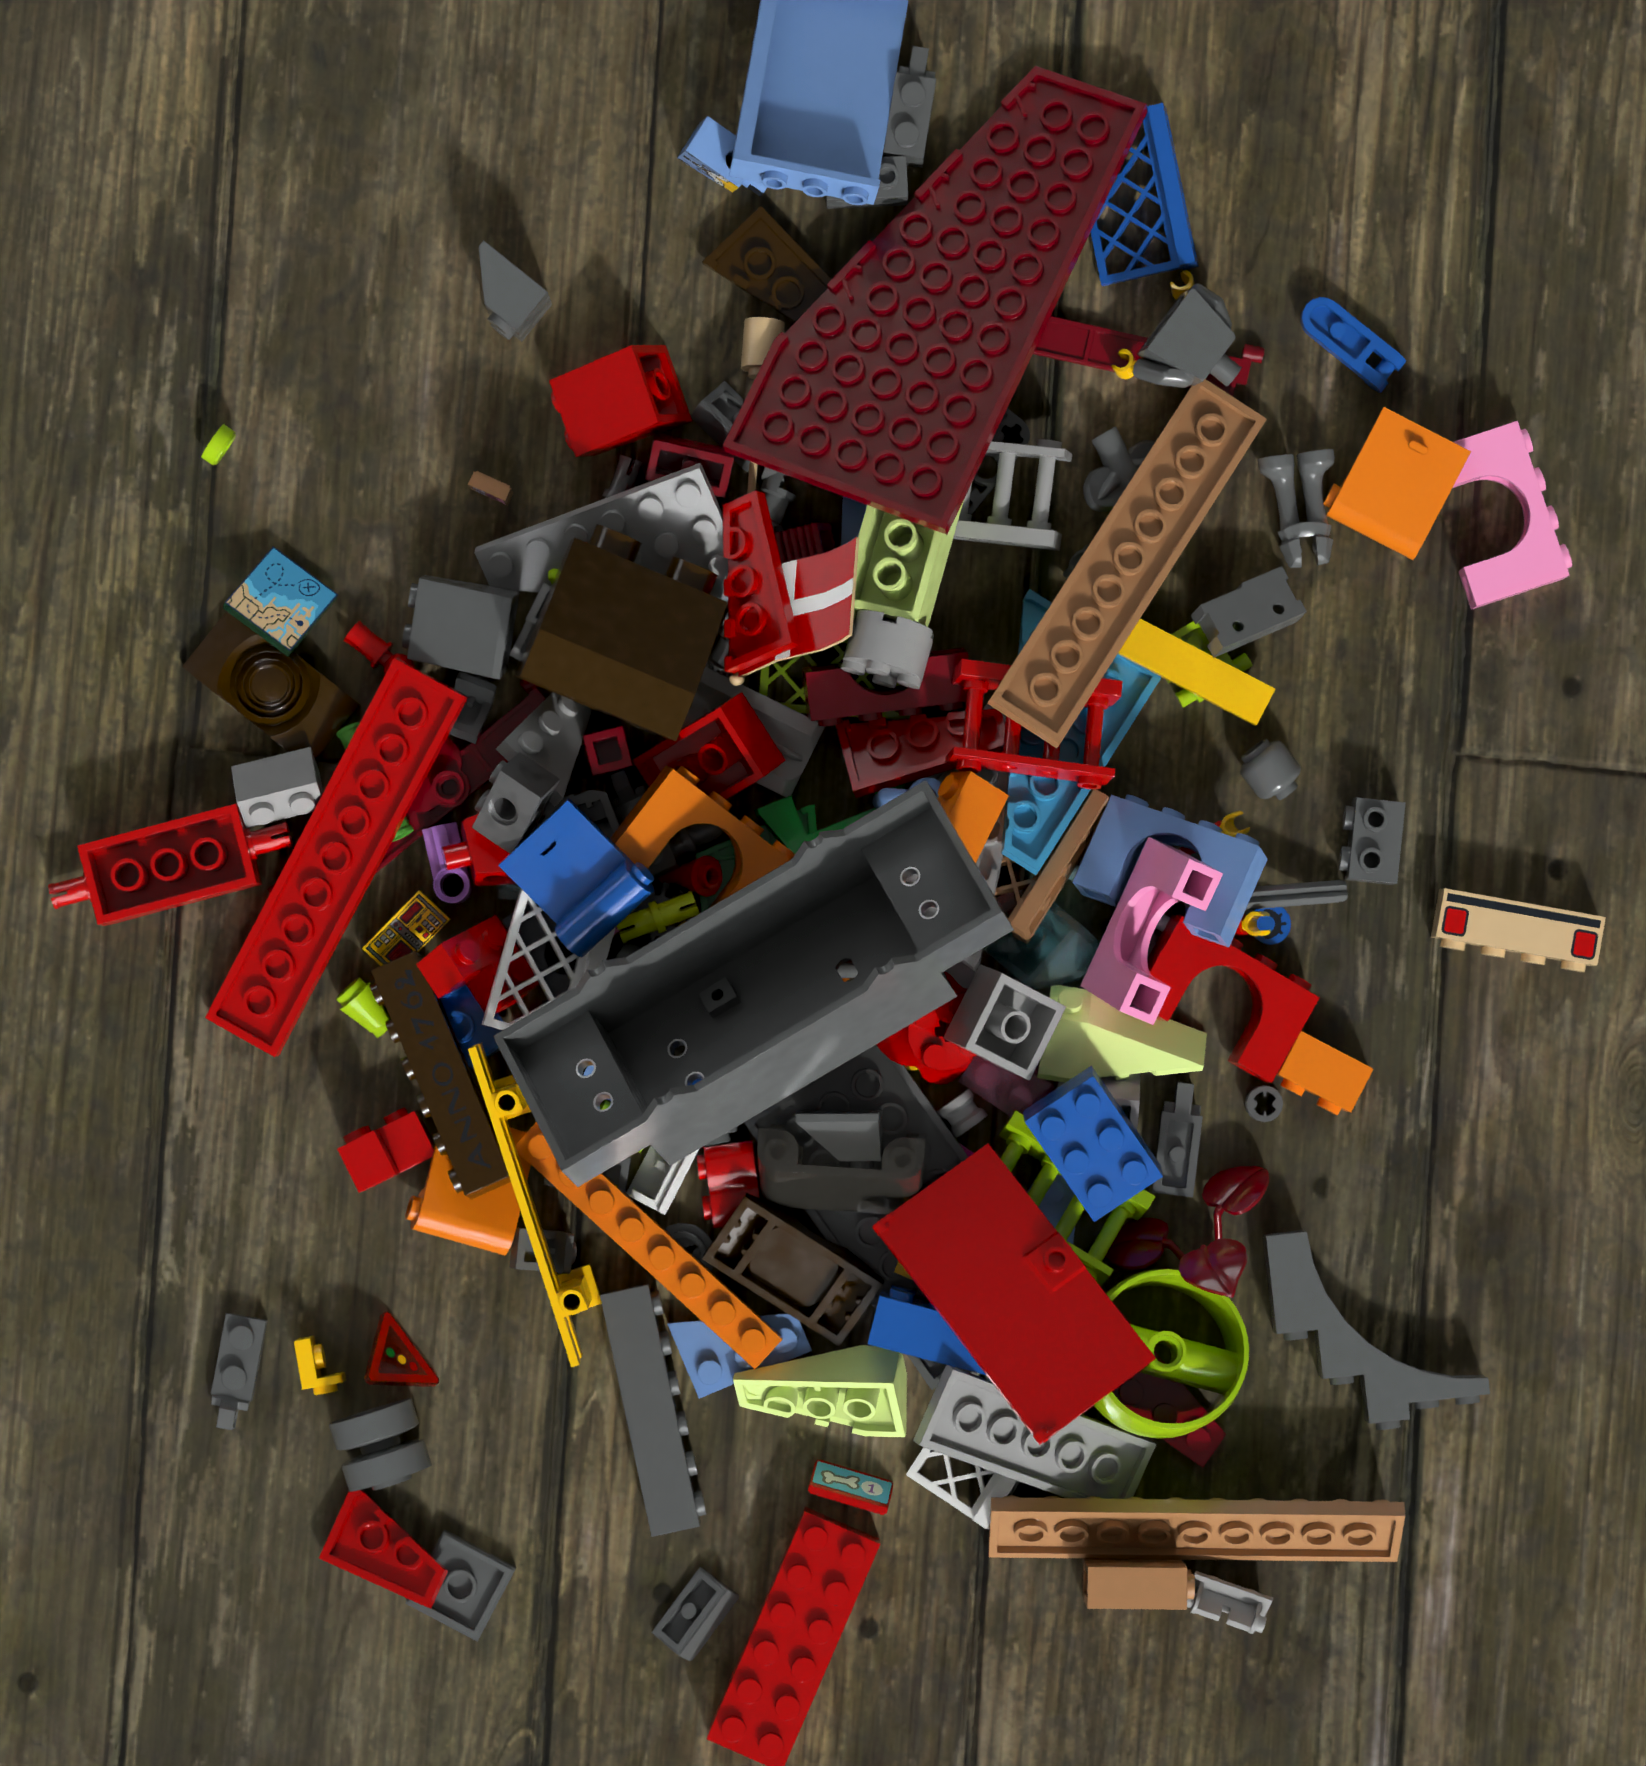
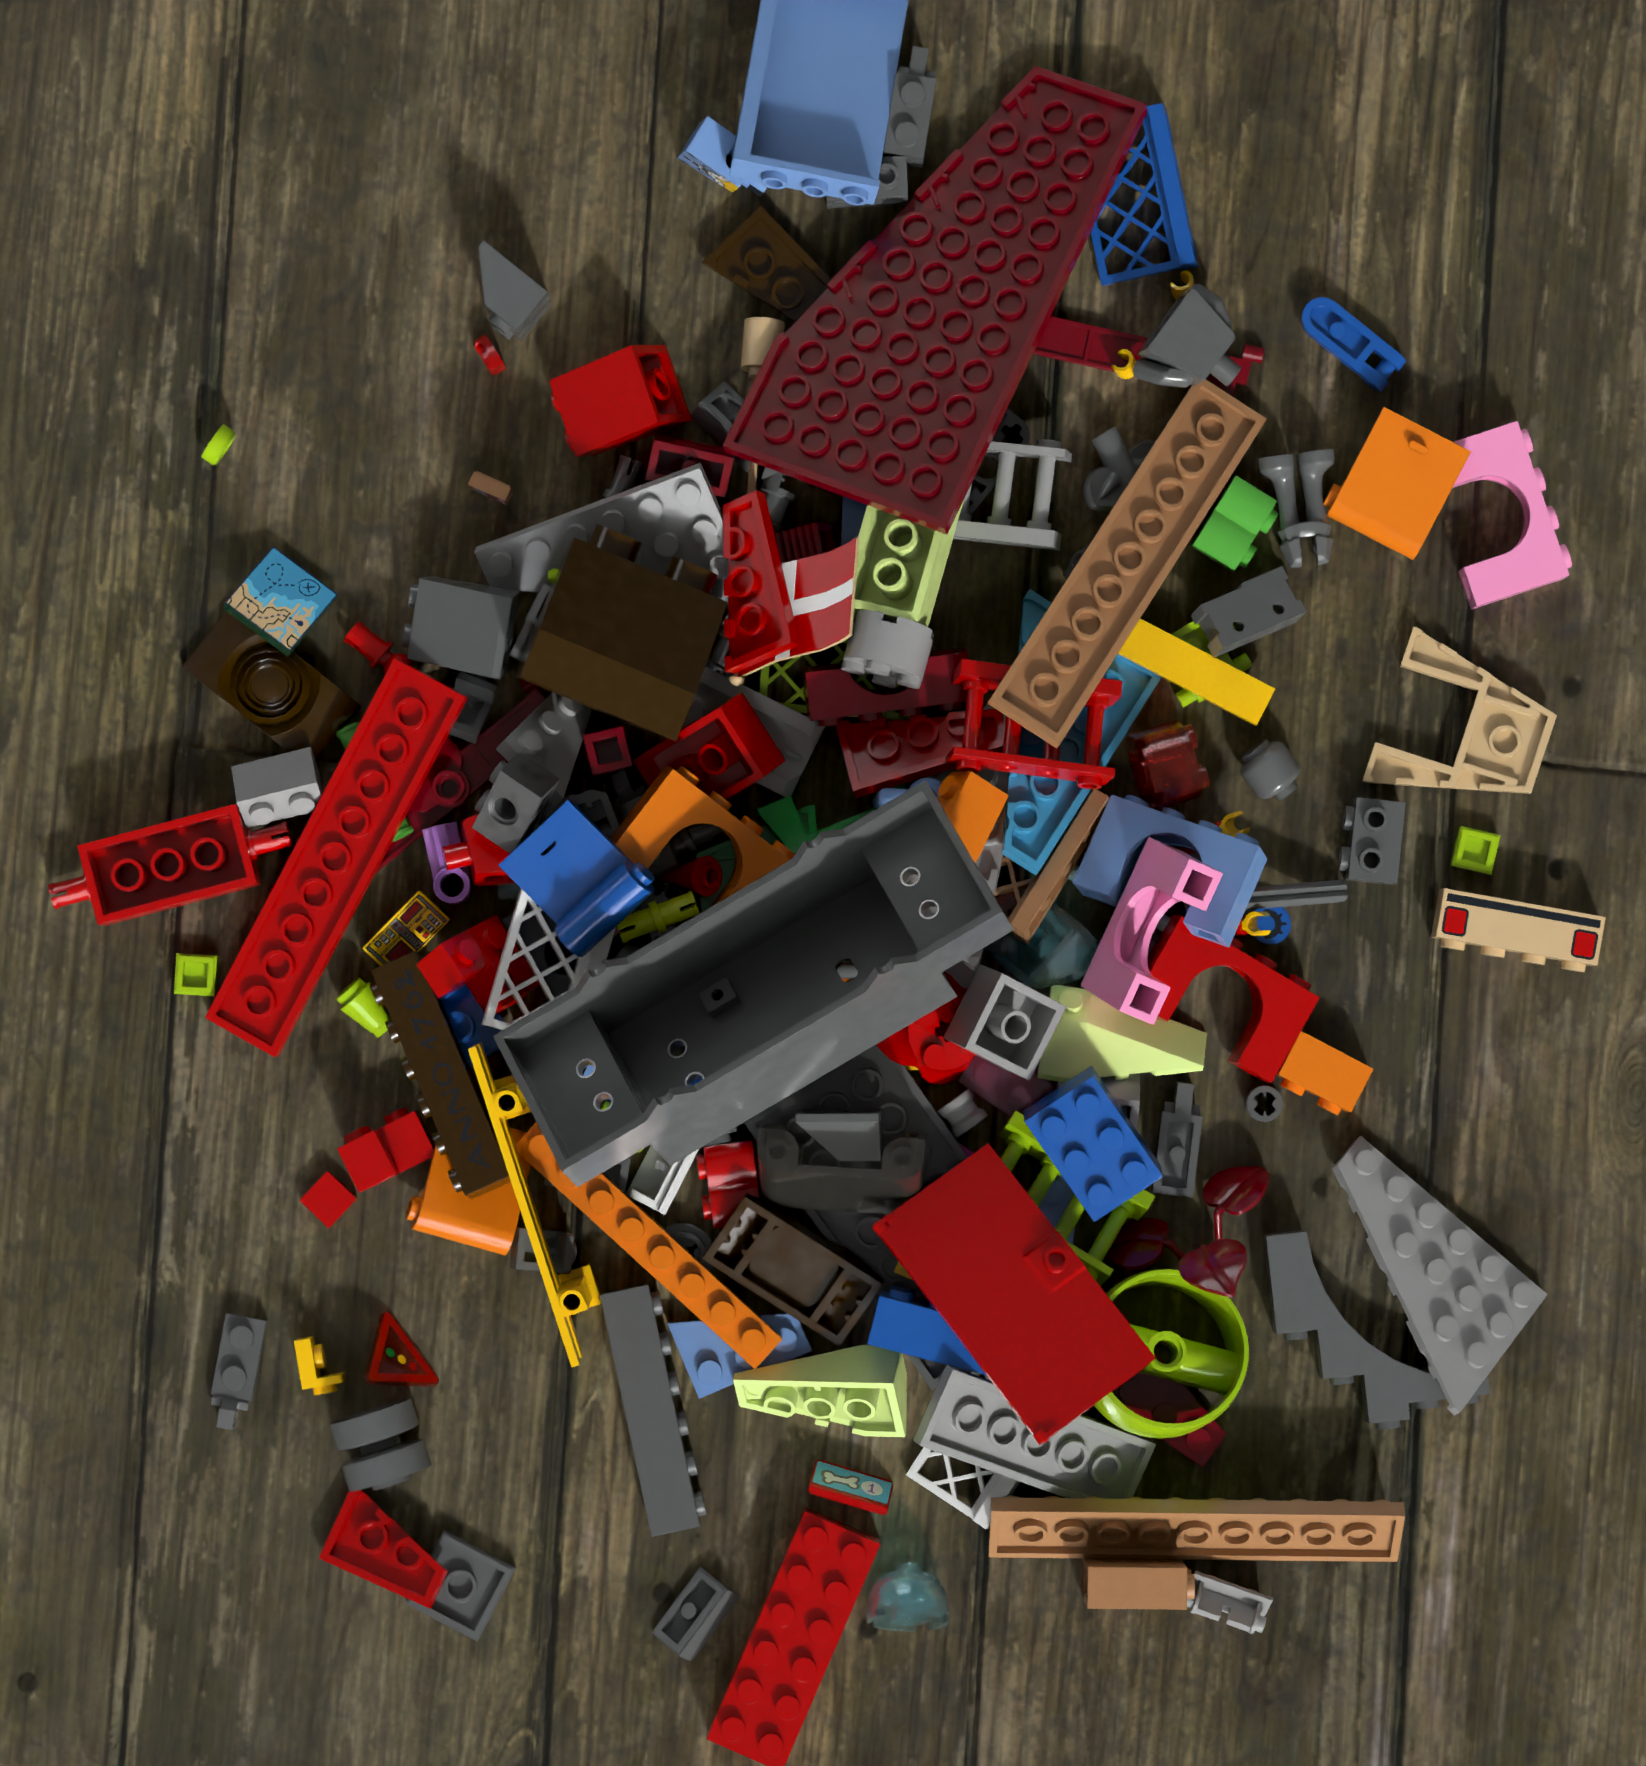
none -> lime tile [174,953,219,996]
none -> red tile [299,1170,358,1228]
none -> red tile [473,334,506,376]
none -> clear light blue cylinder [867,1563,949,1632]
none -> clear red brick [1127,720,1210,810]
none -> bright green brick [1191,476,1279,572]
none -> light grey wing [1332,1136,1548,1416]
none -> tan wing [1362,627,1557,794]
none -> lime tile [1450,826,1501,875]

